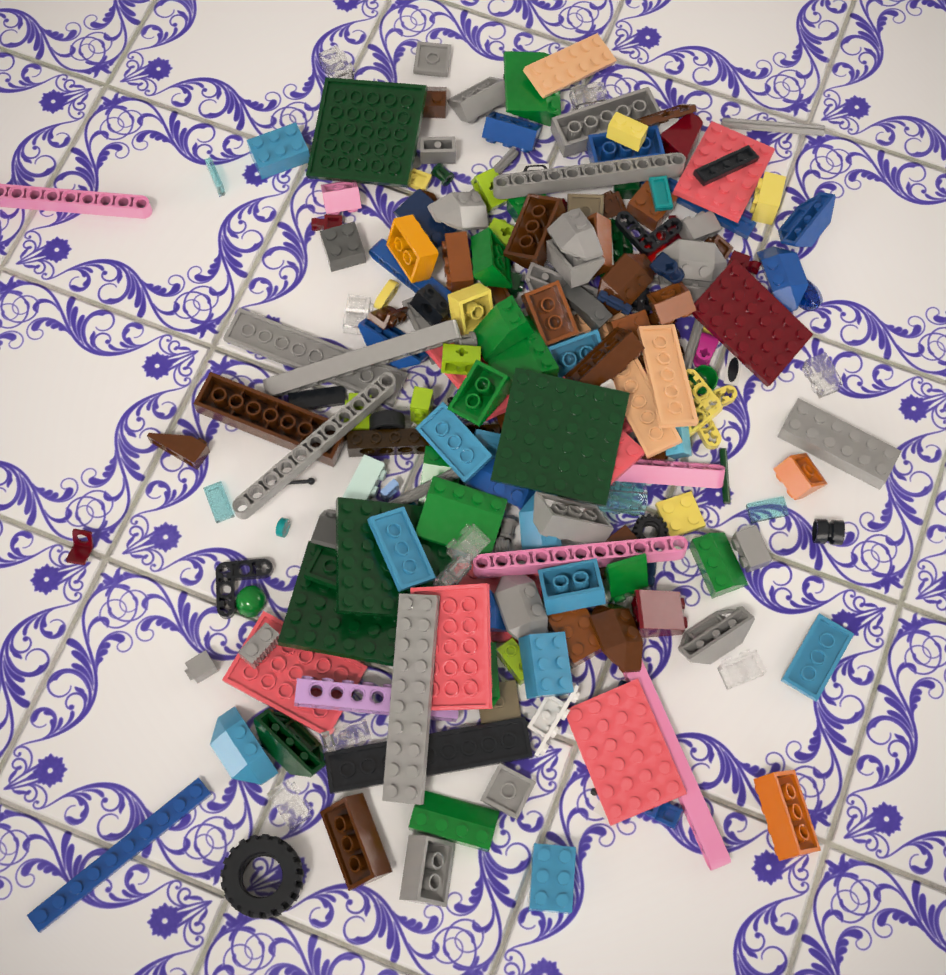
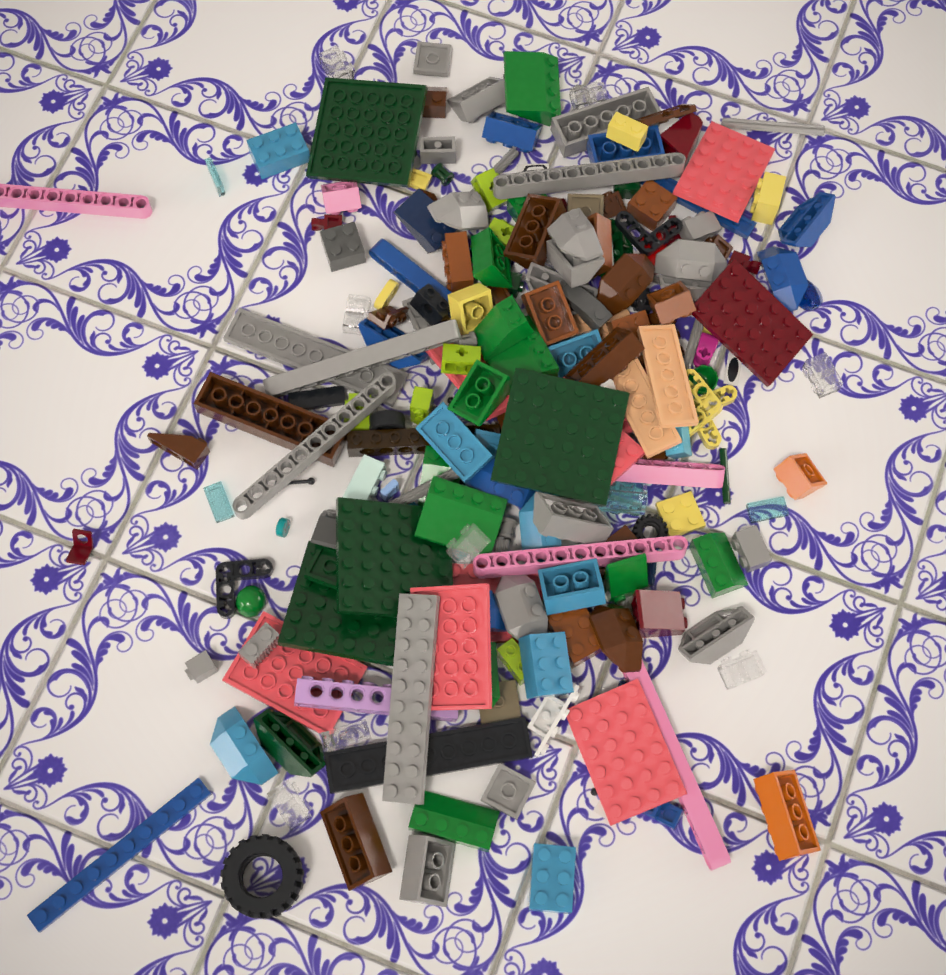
dark azure plate [367,507,436,592] -> none
light orange brick [386,215,439,283] -> none
clear brick [433,555,472,586] -> none
light nougat plate [523,33,617,98] -> none
dark blue axle [597,290,632,315] -> none
teal tile [648,175,673,212] -> none
dark blue piece [649,252,685,284] -> none
black tile [693,145,759,186] -> none
light grey brick [777,398,902,490] -> none
dark azure plate [781,613,854,702] -> none
black wheel [812,518,845,545] -> none

